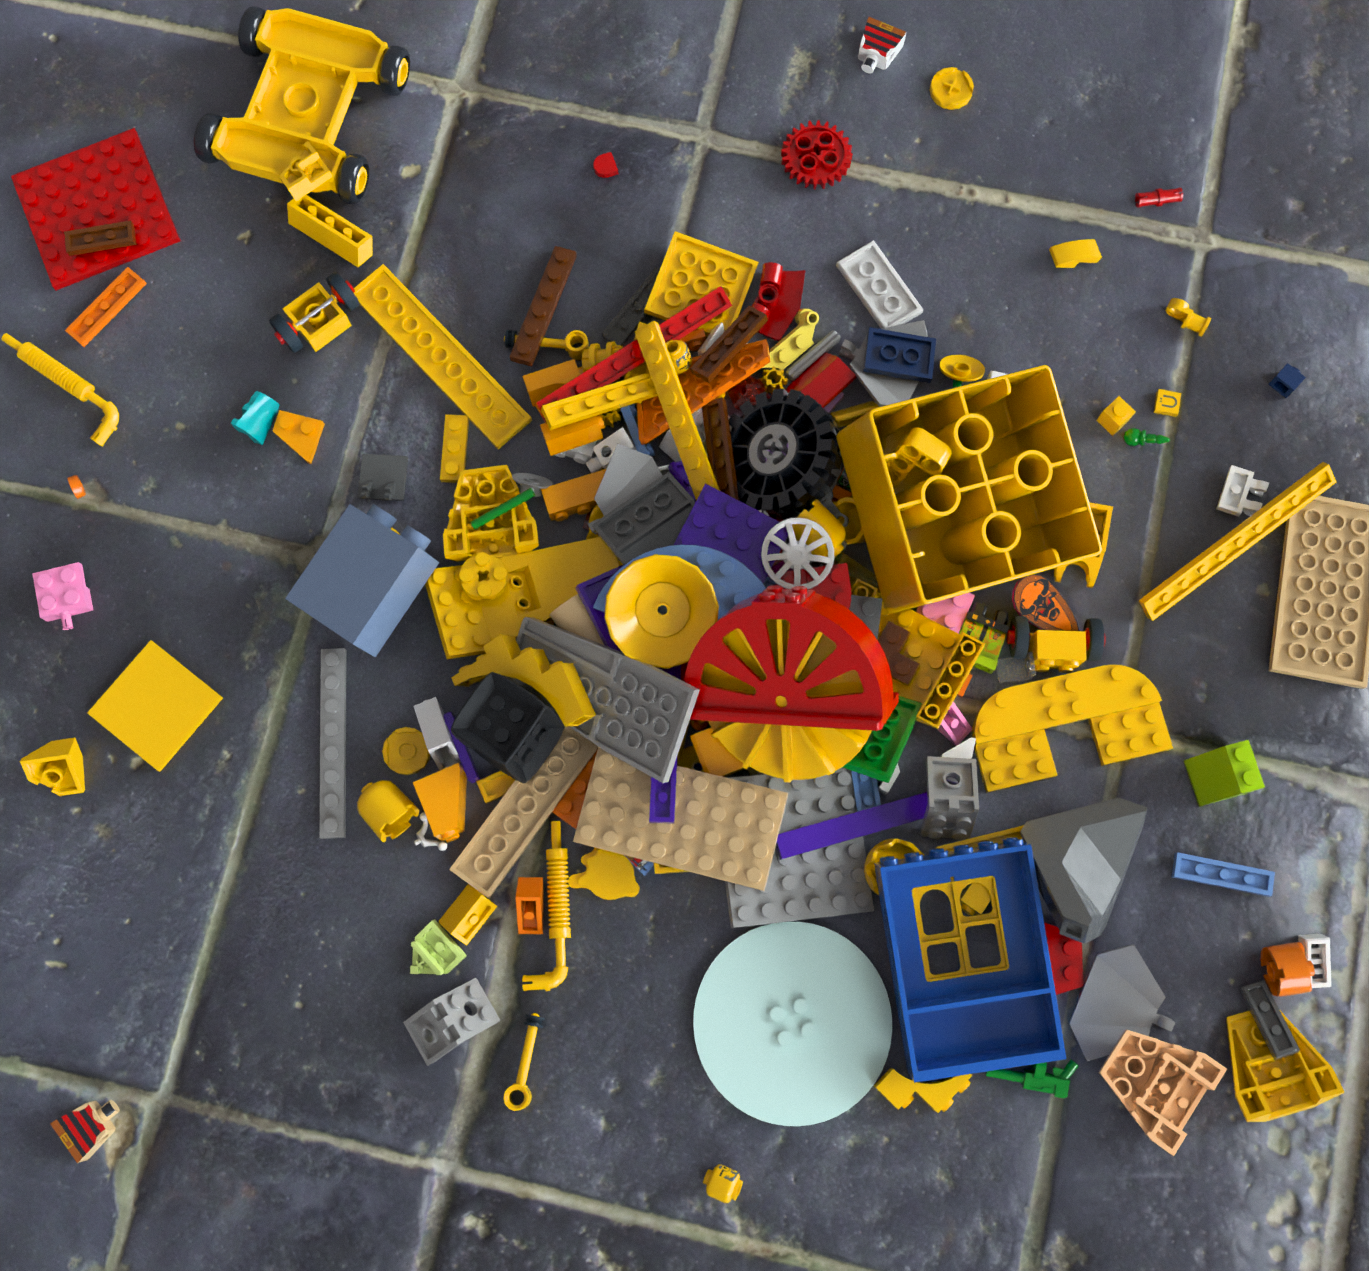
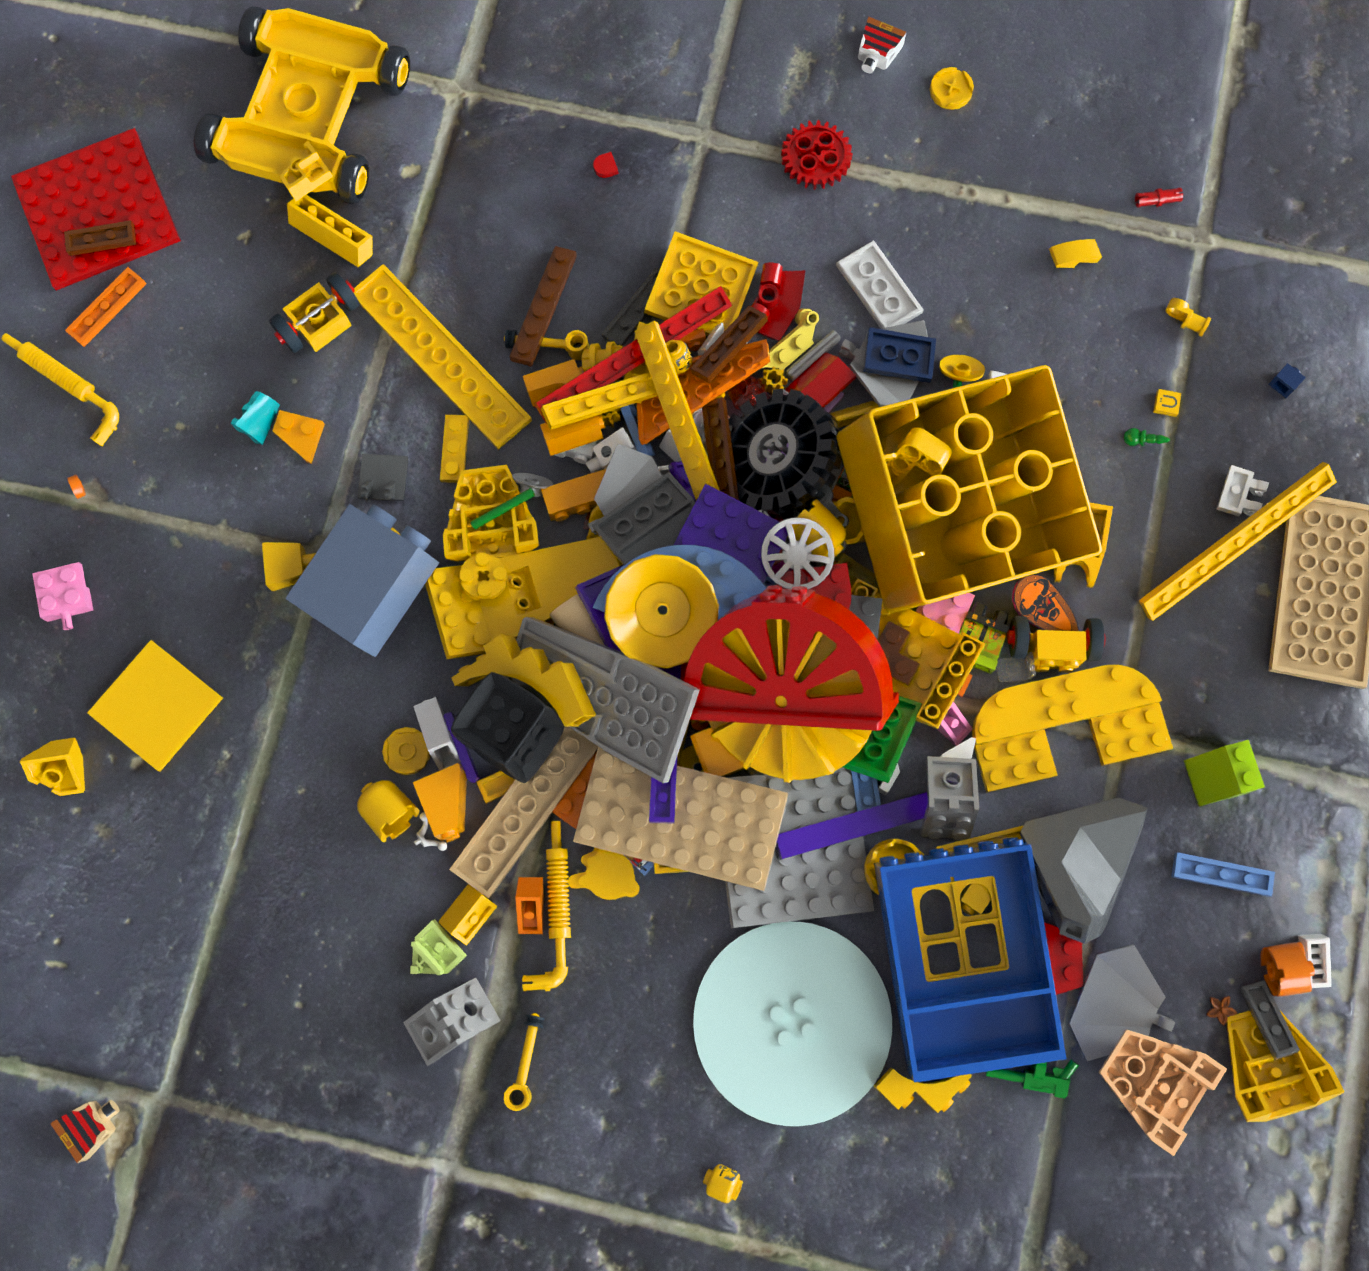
light grey plate [319,648,346,839] -> none
yellow brick [1096,396,1136,436] -> none
none -> yellow torso [262,542,316,591]
none -> dark orange plant [1206,996,1238,1026]

